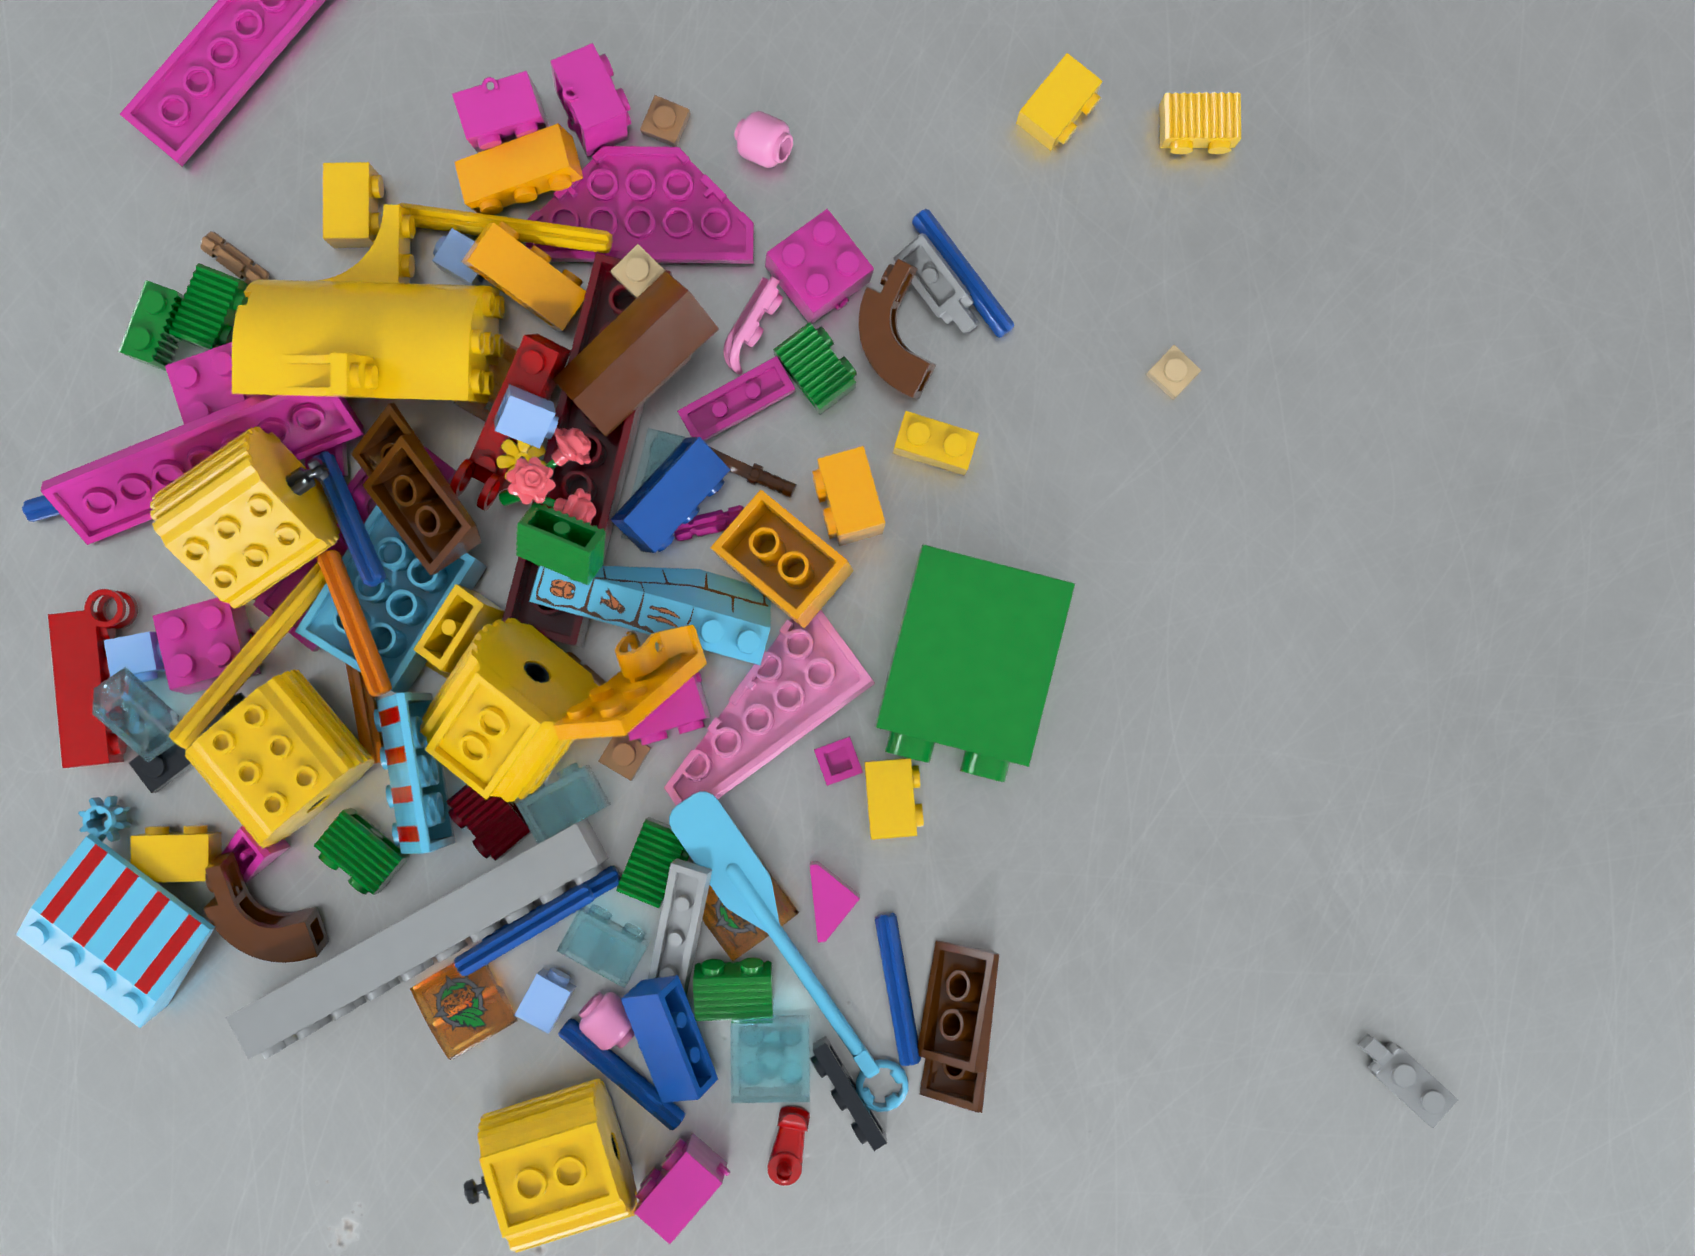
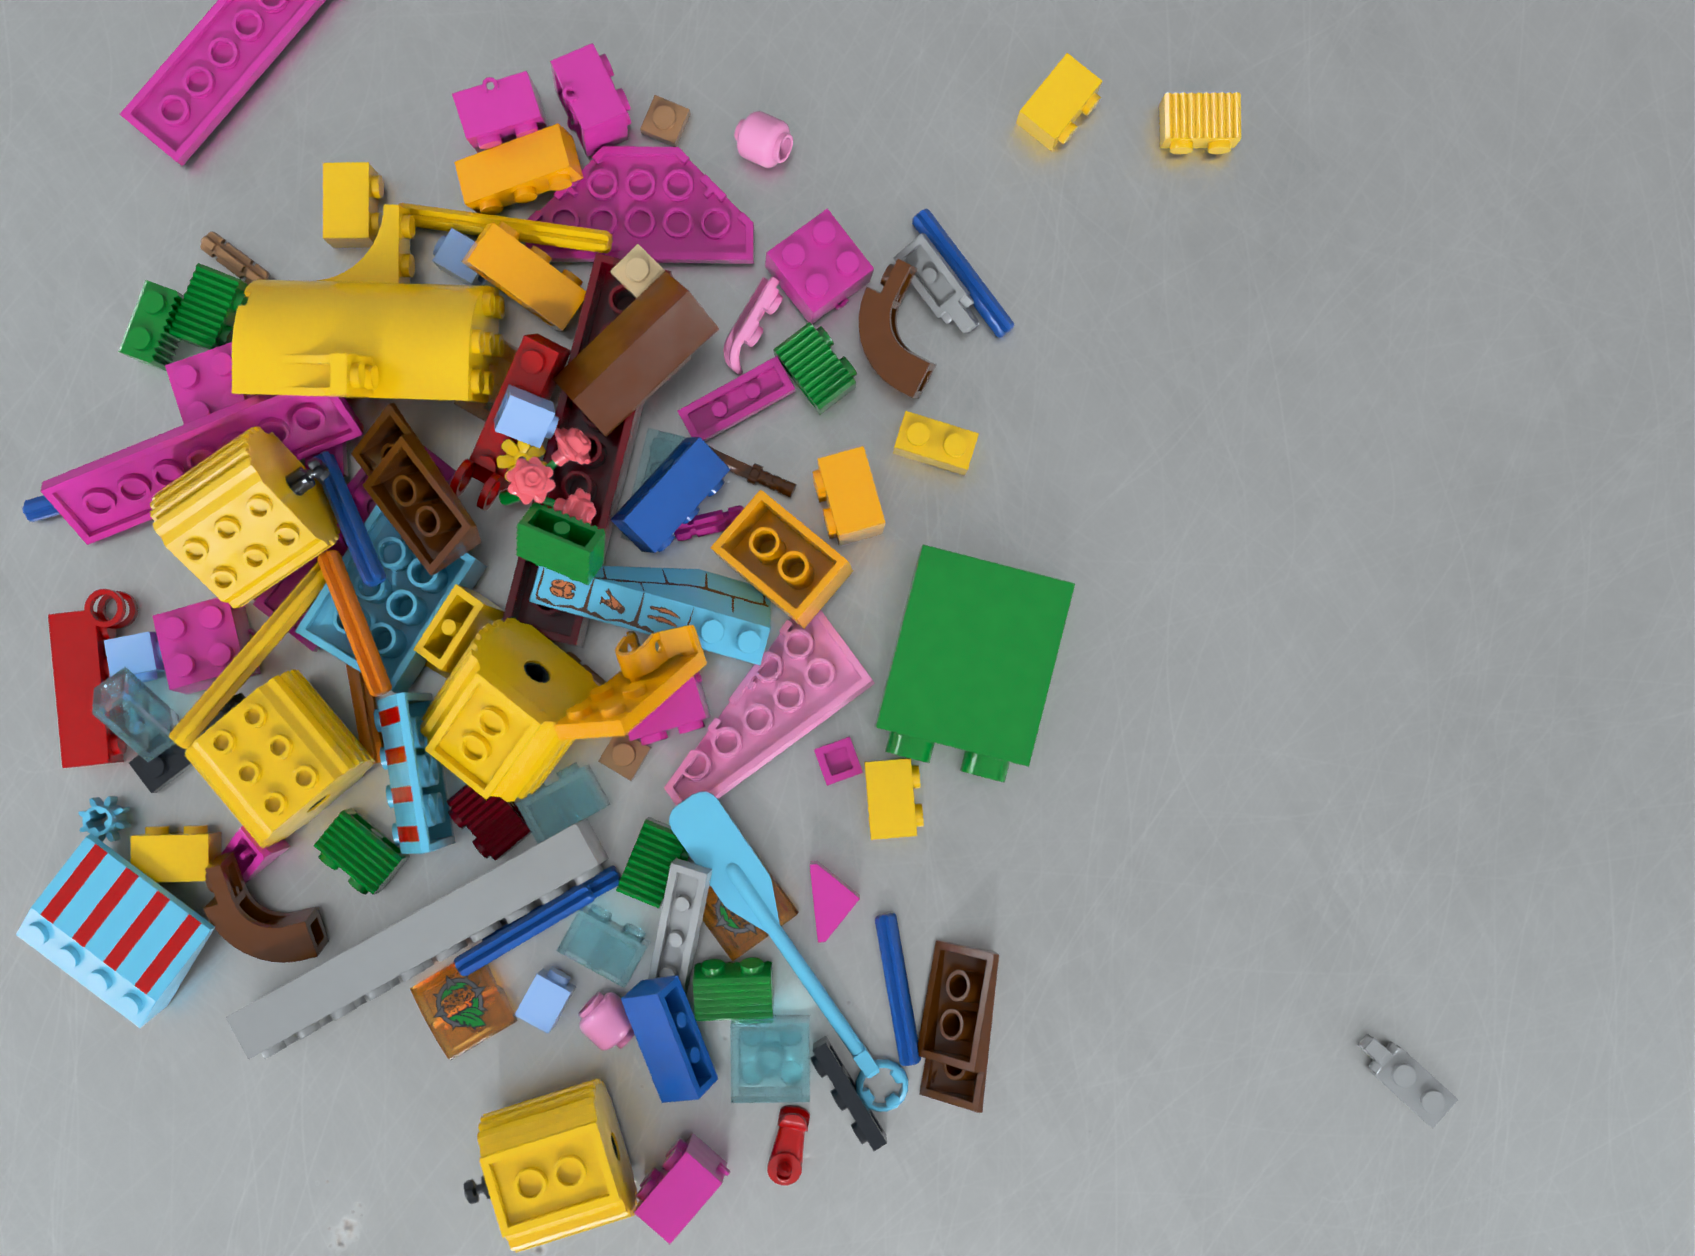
blue axle [558,1018,685,1131] -> none
tan plate [1146,345,1202,400] -> none

